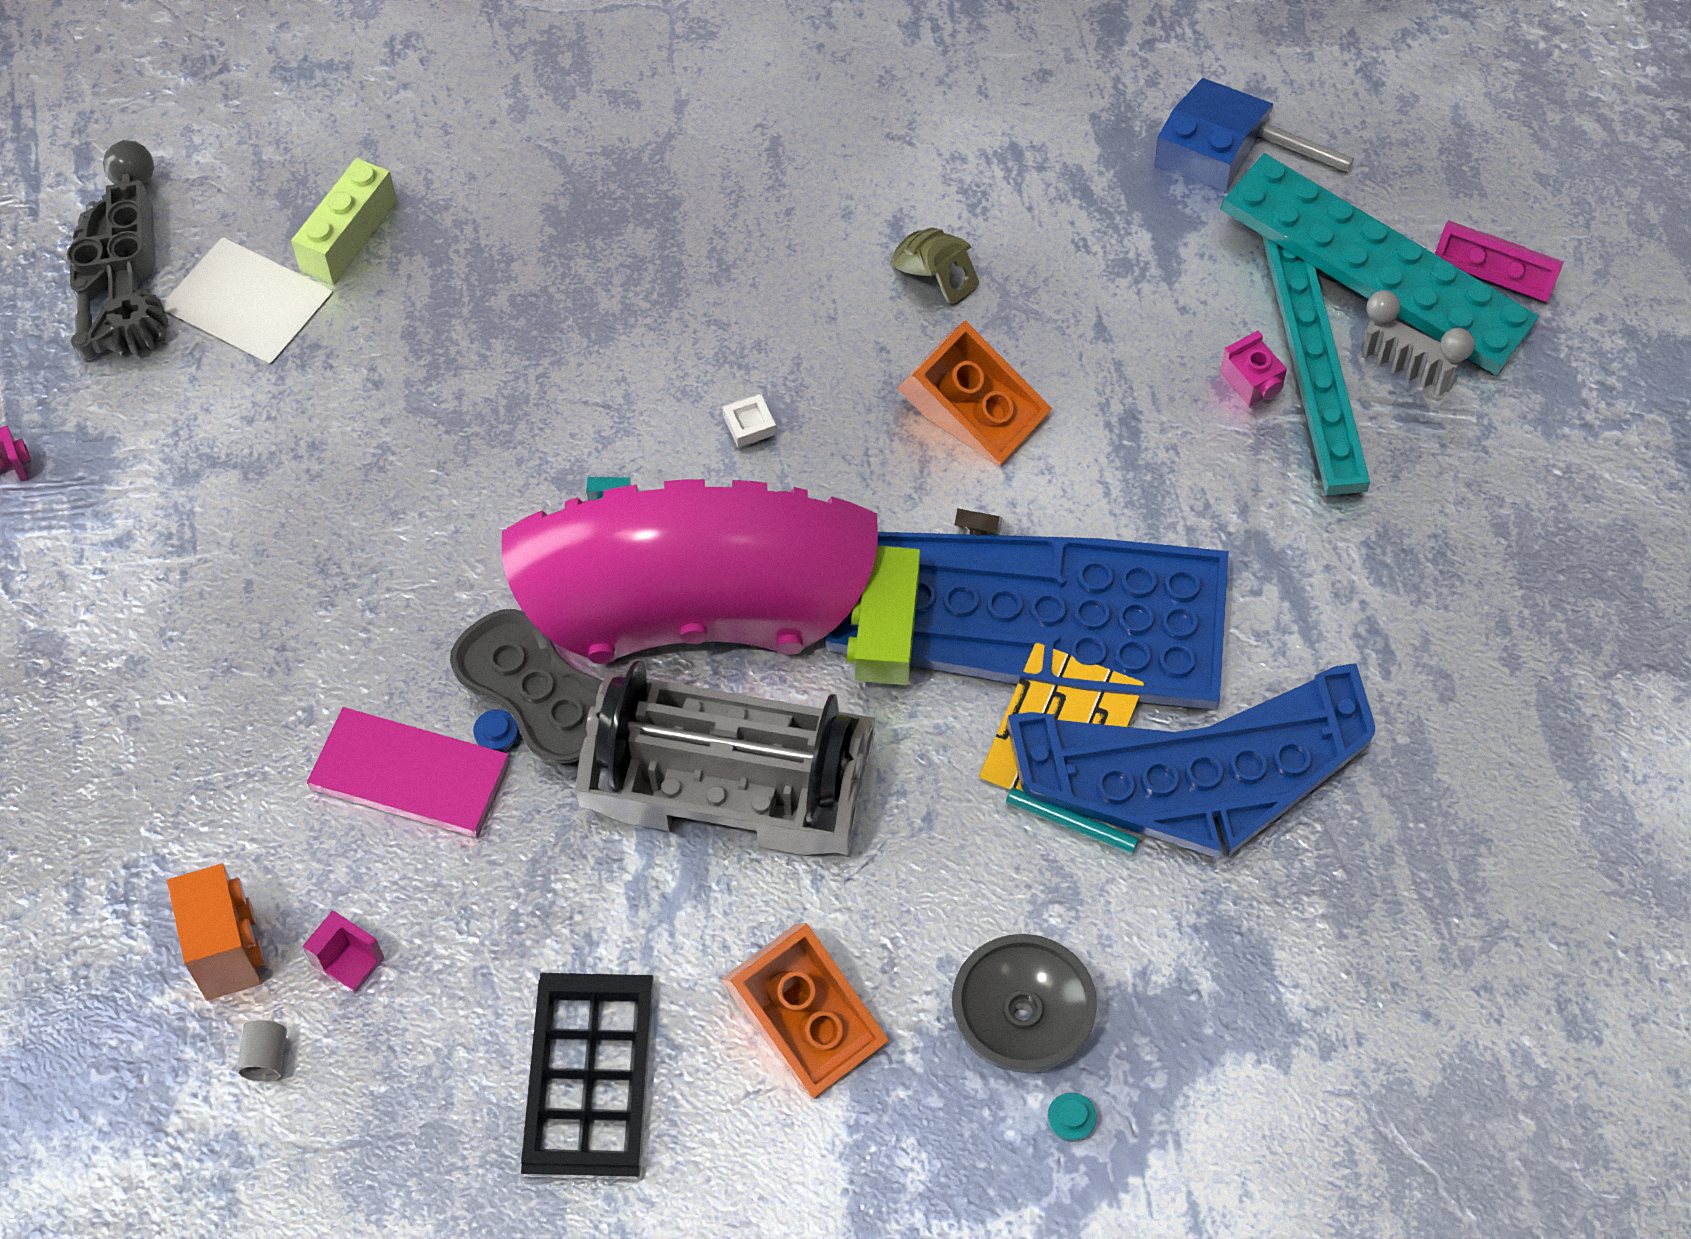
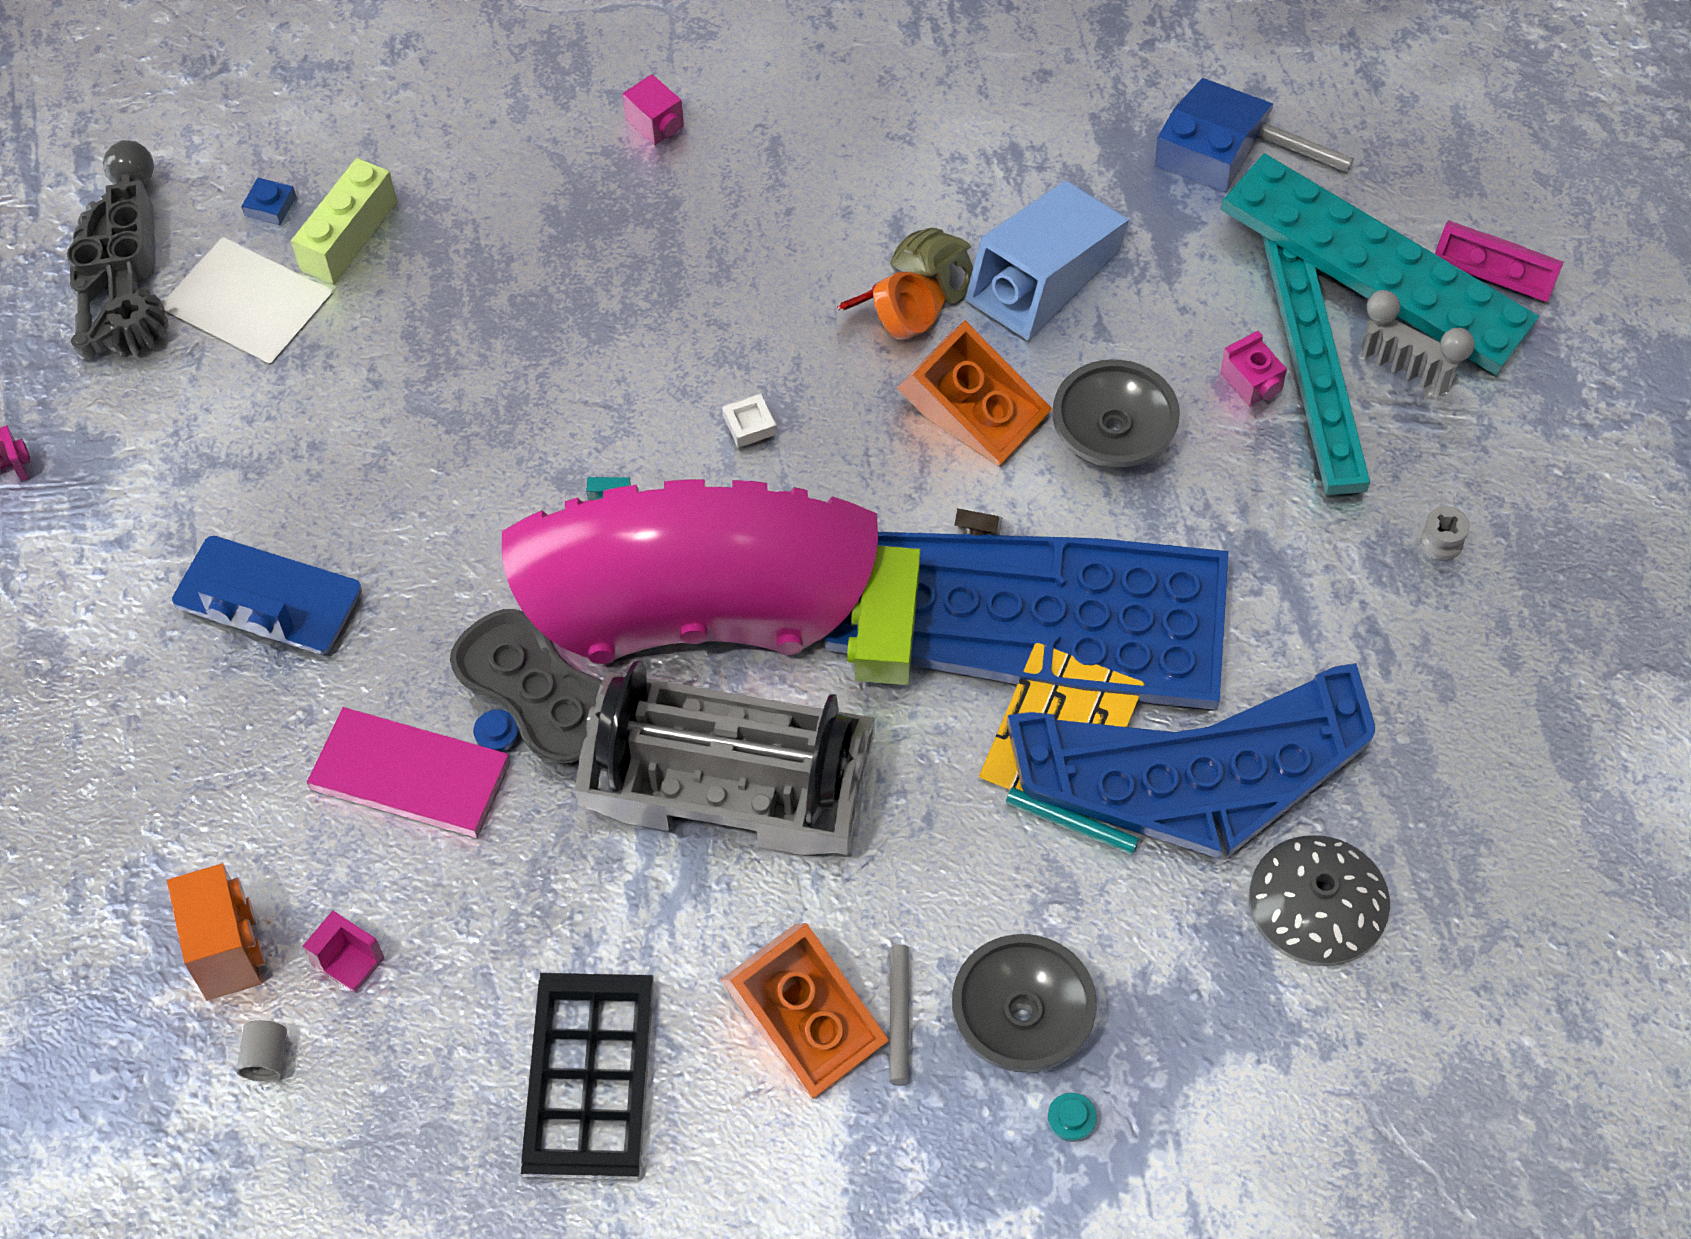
none -> blue bracket [172,536,362,655]
none -> blue plate [241,178,296,225]
none -> dark pink brick [622,74,684,146]
none -> orange piece [837,272,945,340]
none -> light grey bar [890,944,909,1086]
none -> light blue slope [965,180,1129,341]
none -> dark grey dish [1053,359,1180,467]
none -> dark grey dish [1249,835,1390,966]
none -> light grey wheel [1420,506,1470,561]

